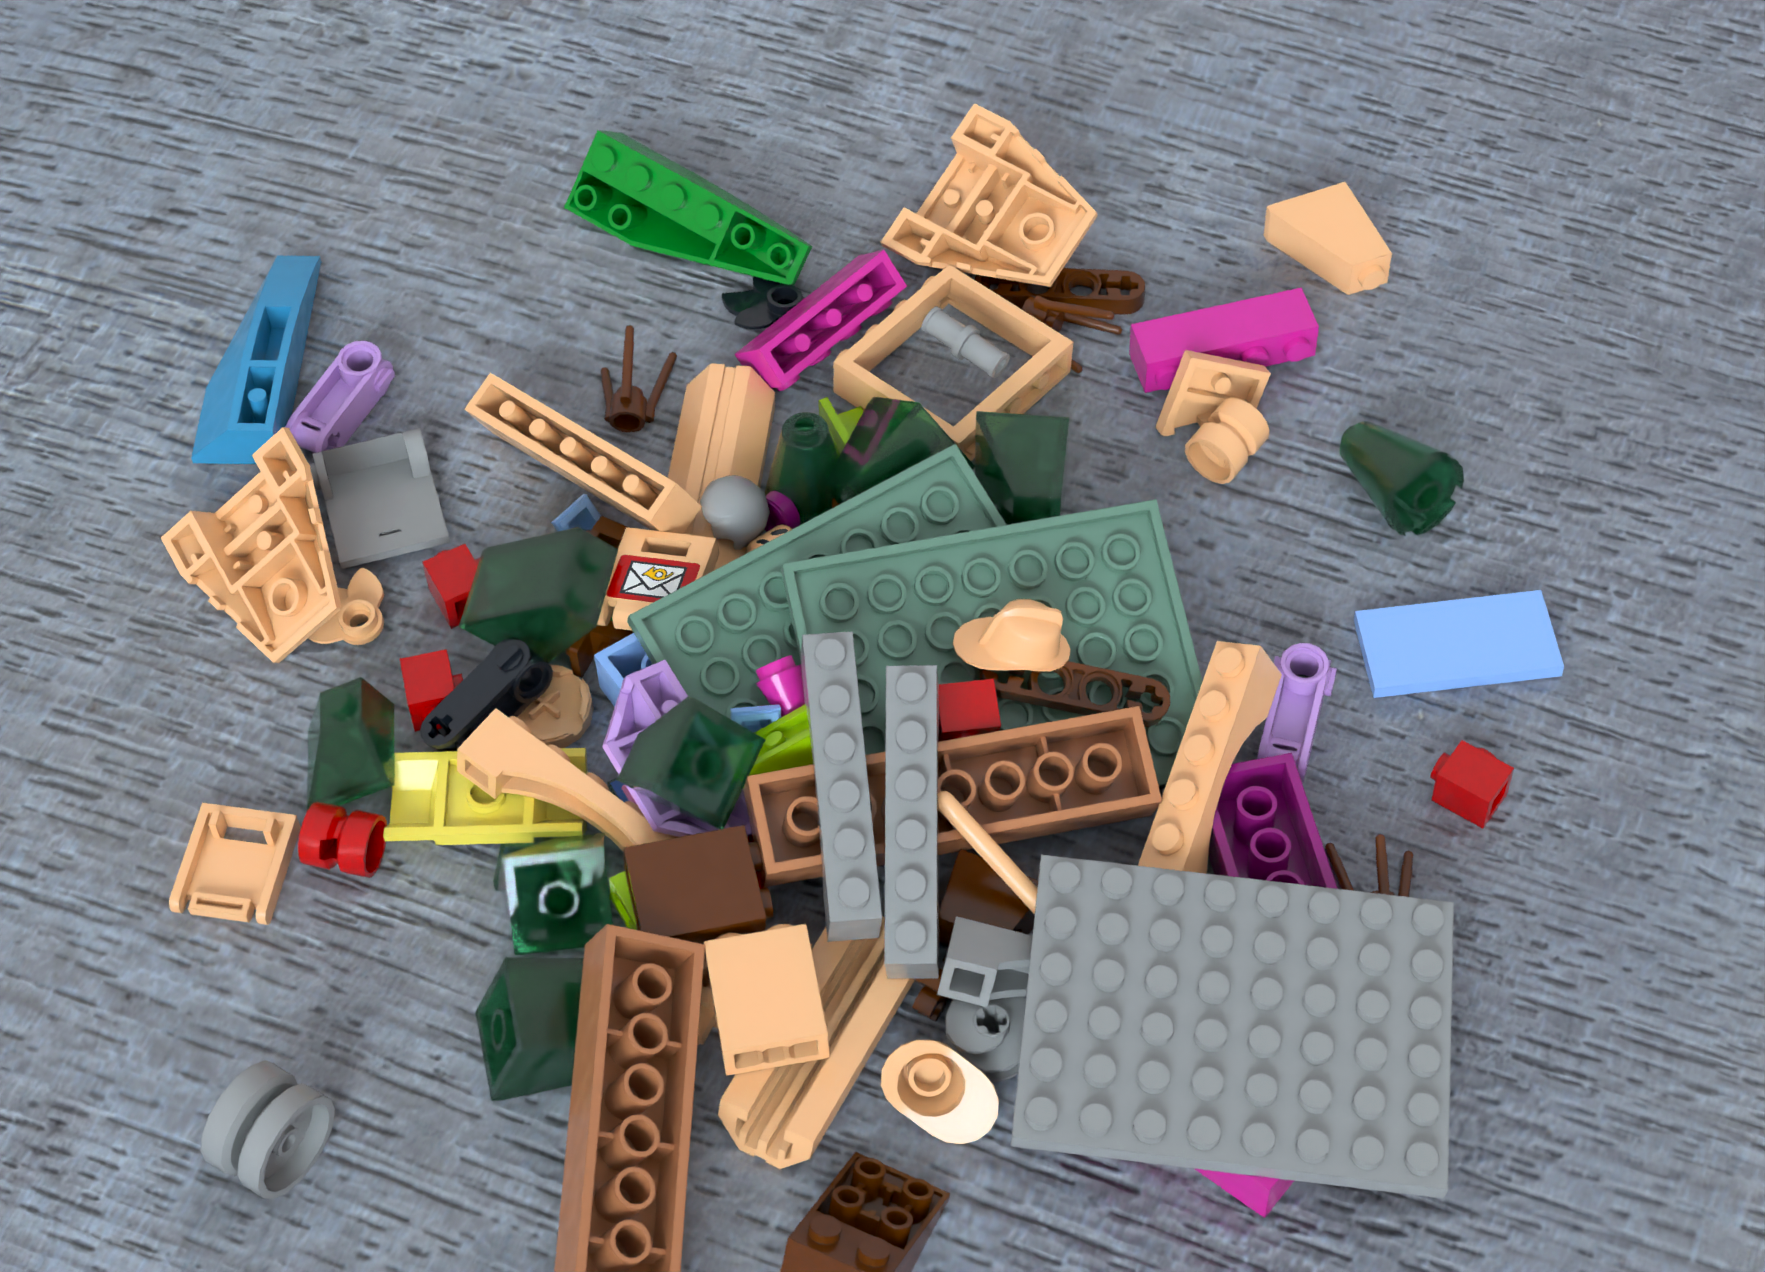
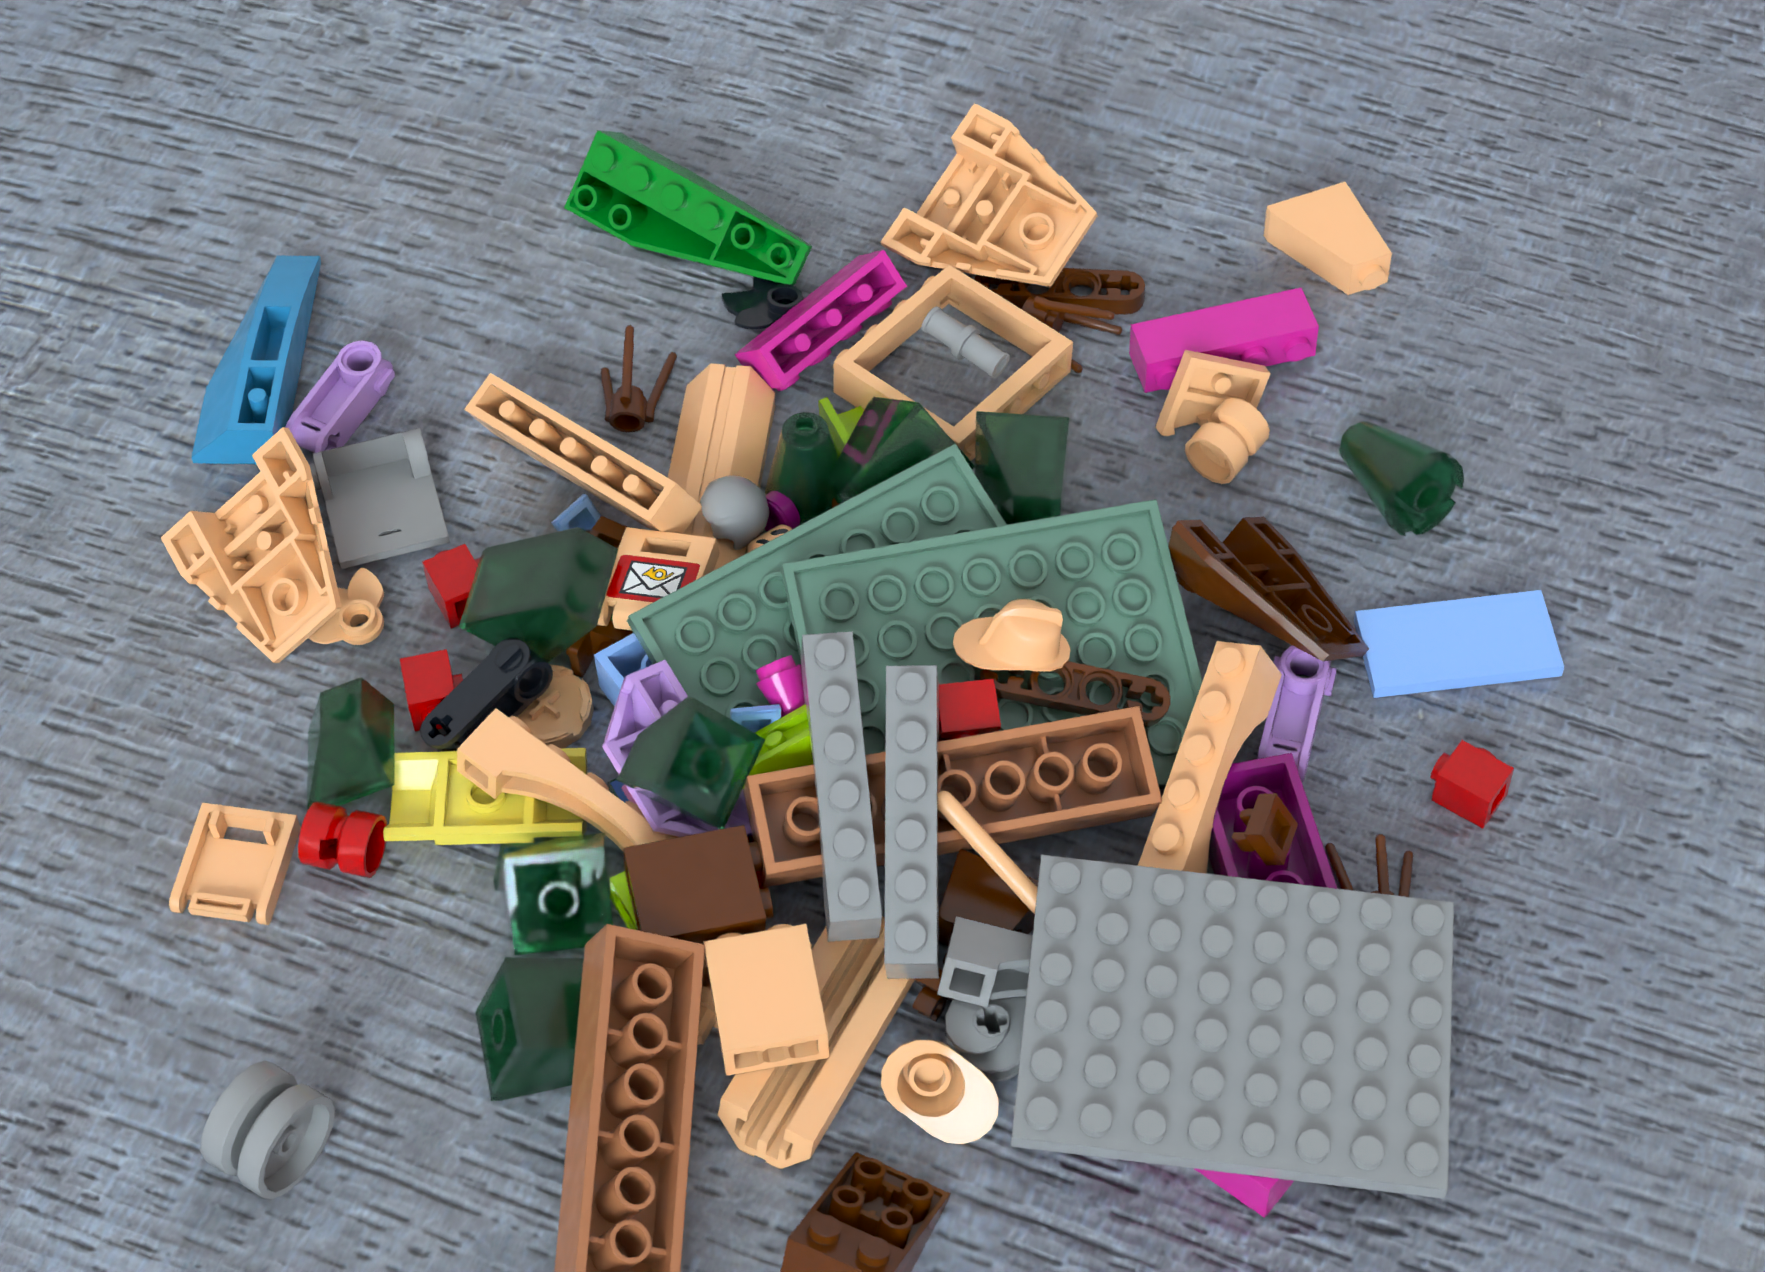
none -> reddish brown wedge [1168,516,1369,661]
none -> reddish brown tile [1232,793,1298,866]

